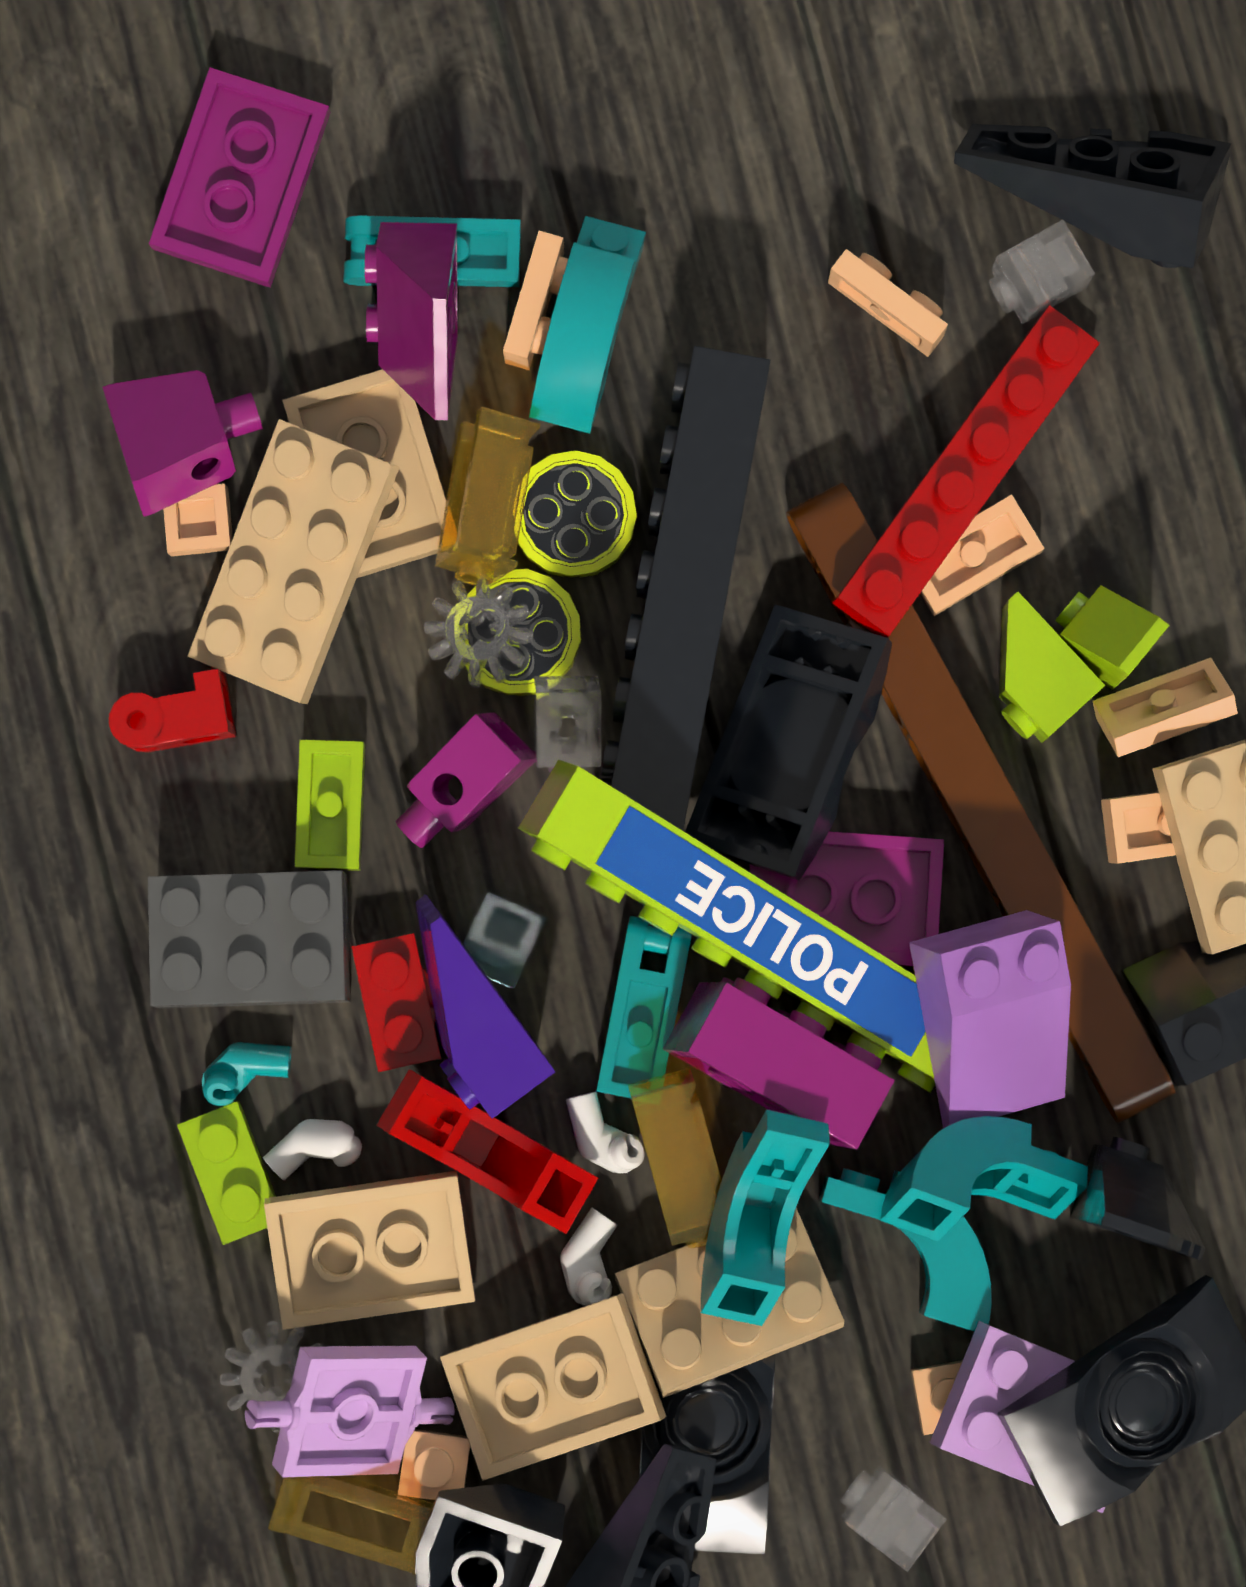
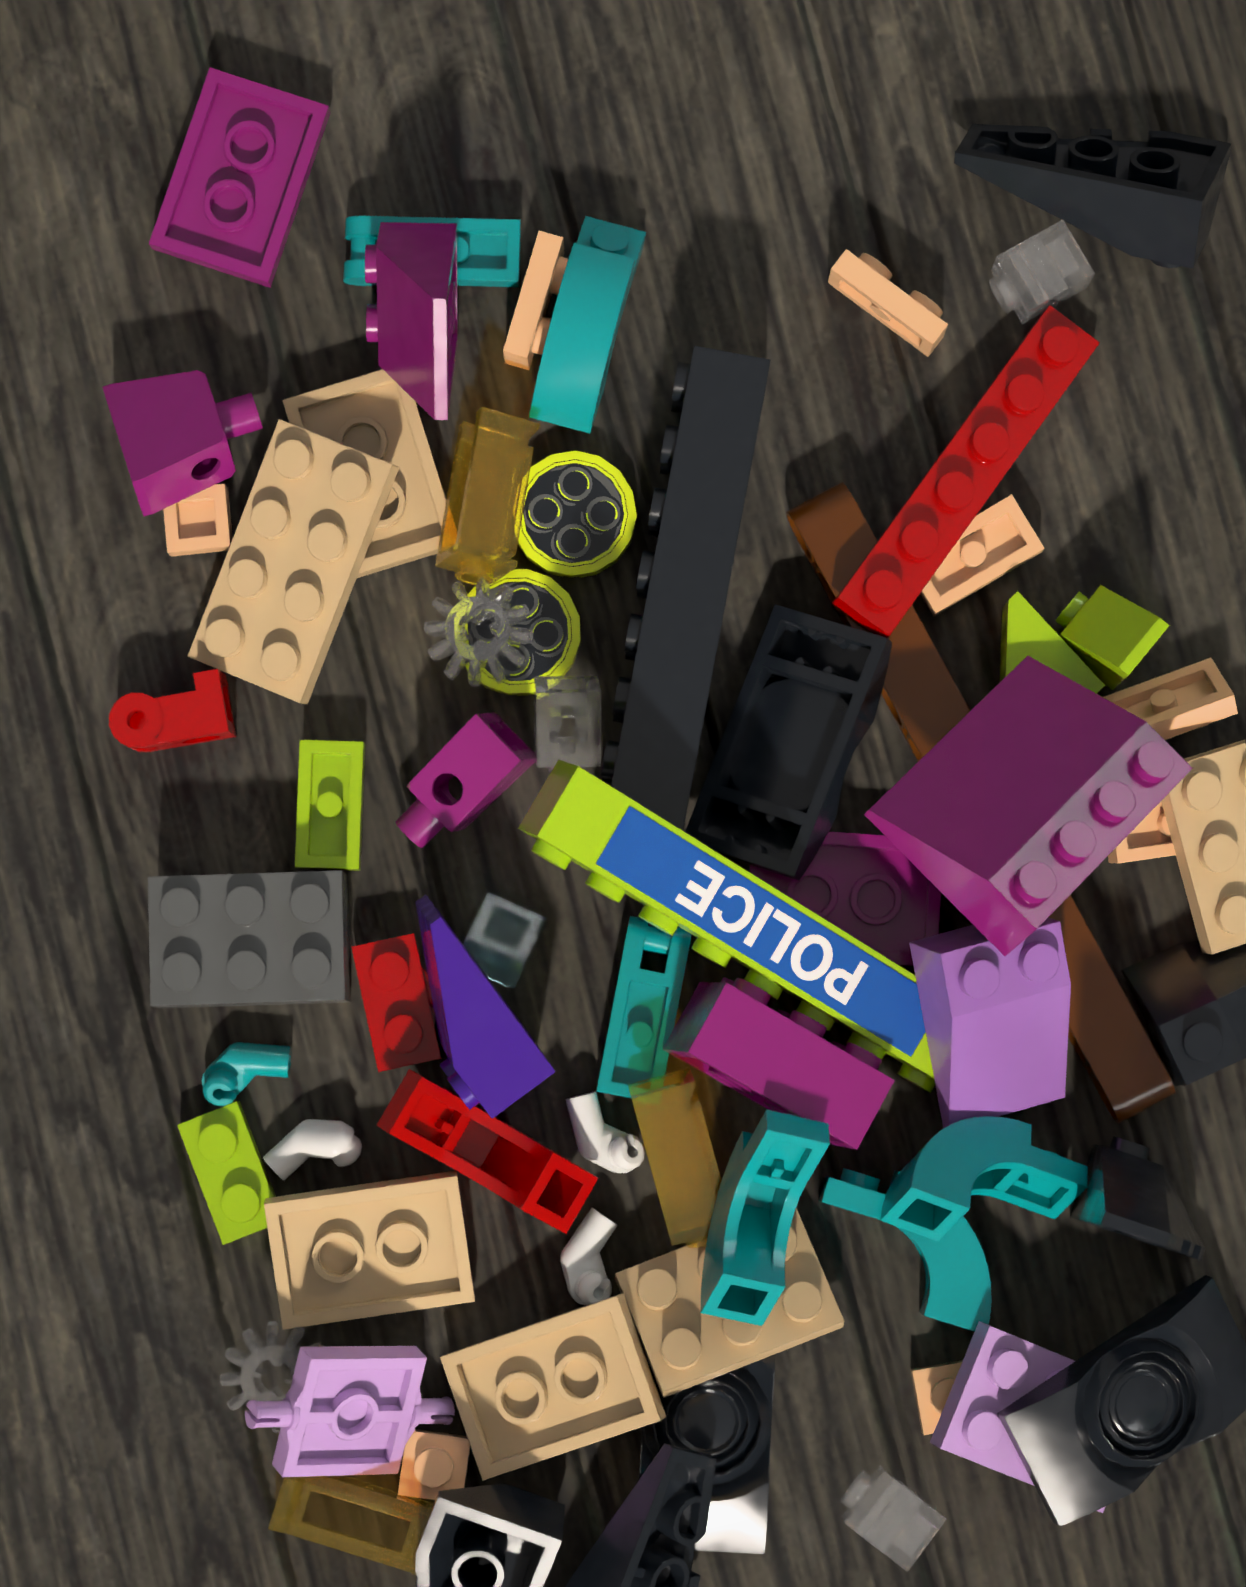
none -> magenta slope [864,656,1193,956]

